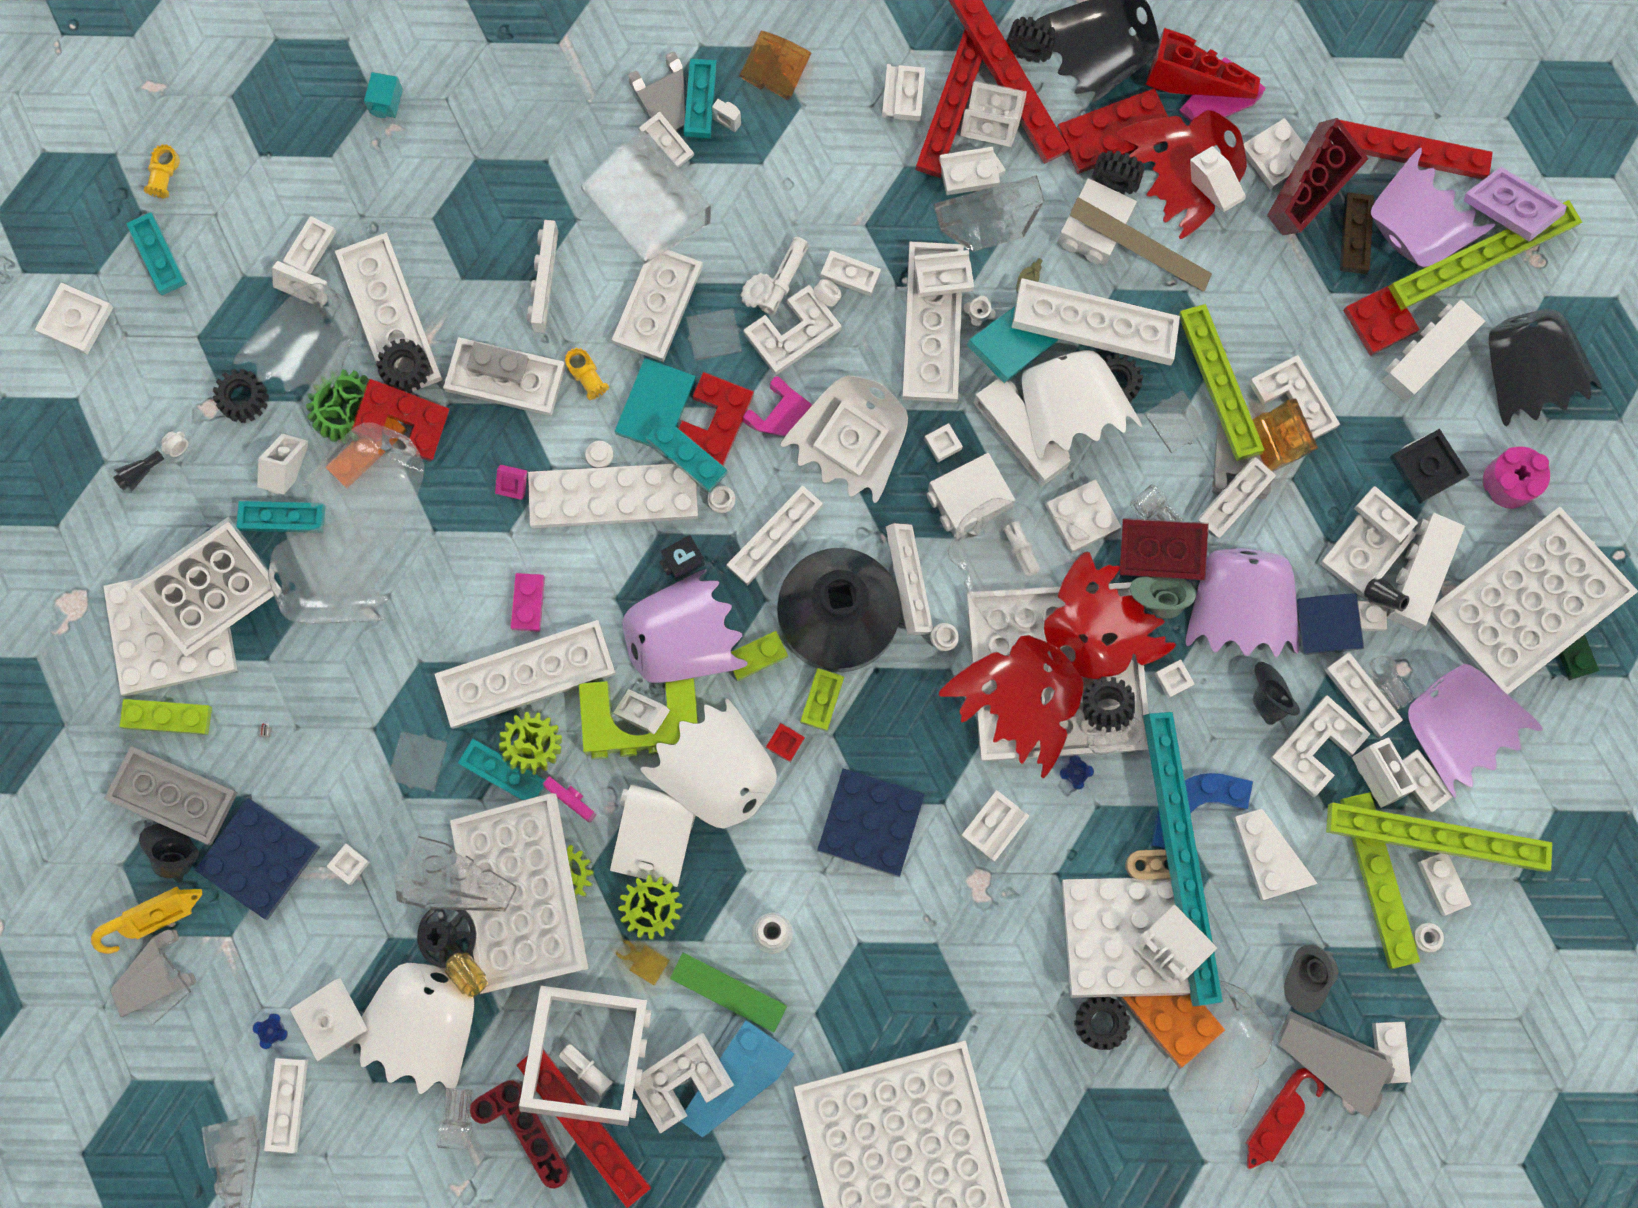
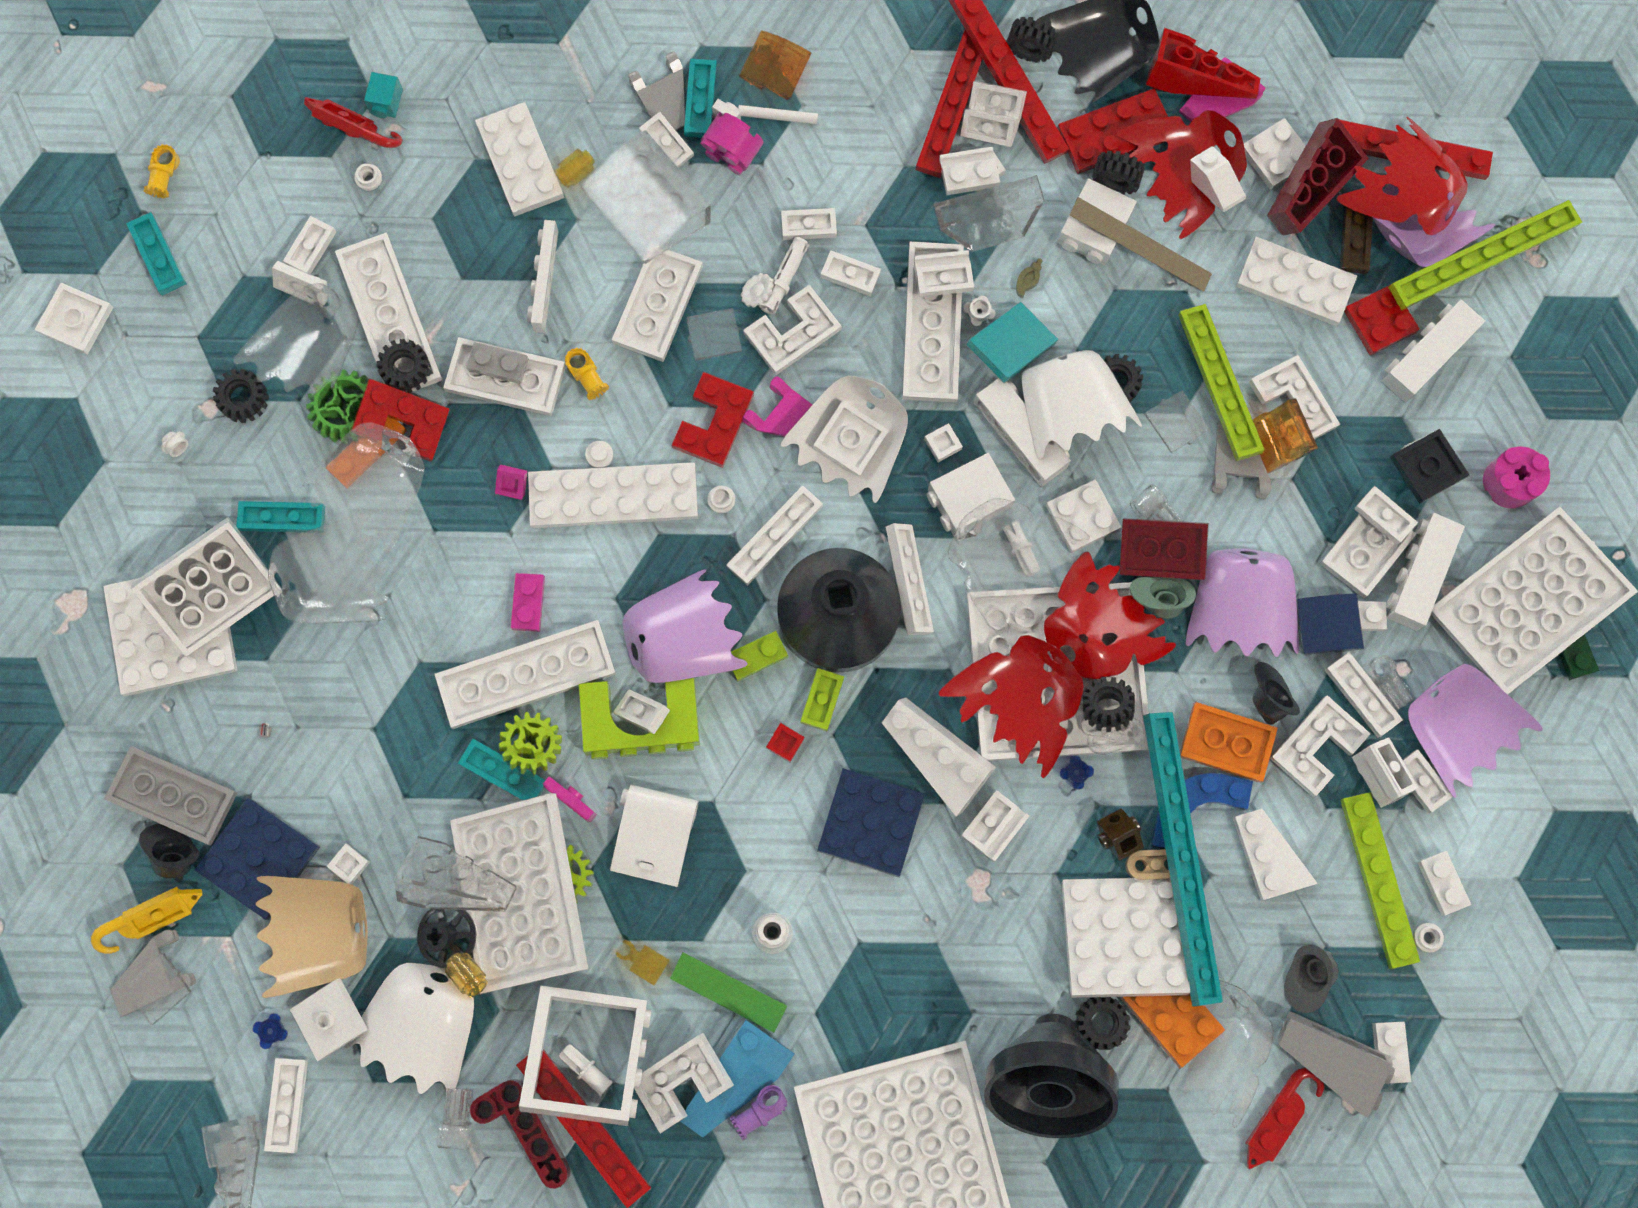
black cone [113,450,164,492] -> none
lime plate [119,699,212,735] -> none
white slope [257,434,308,494] -> none
clear piece [387,731,448,791] -> none
teal tile [614,358,696,449] -> none
lime gear [618,875,683,940] -> none
white piece [641,698,777,829] -> none
teal plate [646,417,728,493] -> none
black brick [659,535,705,581] -> none
white tile [814,279,841,306] -> none
white plate [882,64,925,121] -> none
white plate [930,623,958,651] -> none
white plate [1012,278,1180,366] -> none
white hinge [1132,904,1217,989] -> none
white plate [1154,660,1195,699] -> none
white plate [1197,457,1276,538] -> none
lime plate [1326,802,1552,872] -> none
black cone [1364,578,1410,612] -> none
lavender plate [1464,167,1567,241] -> none
black piece [1489,309,1602,427] -> none
none -> tan piece [256,876,368,998]
none -> red plate [304,97,403,148]
none -> white plate [354,164,382,191]
none -> white plate [475,102,564,217]
none -> clear yellow brick [554,148,595,188]
none -> dark pink brick [701,112,764,175]
none -> medium lavender connector [730,1085,788,1140]
none -> white bar [738,105,818,124]
none -> white plate [781,208,837,240]
none -> white wedge [882,698,996,817]
none -> black cone [984,1014,1119,1138]
none -> dark brown brick [1097,808,1144,861]
none -> orange plate [1180,702,1278,783]
none -> white plate [1236,237,1357,327]
none -> red piece [1337,117,1468,235]

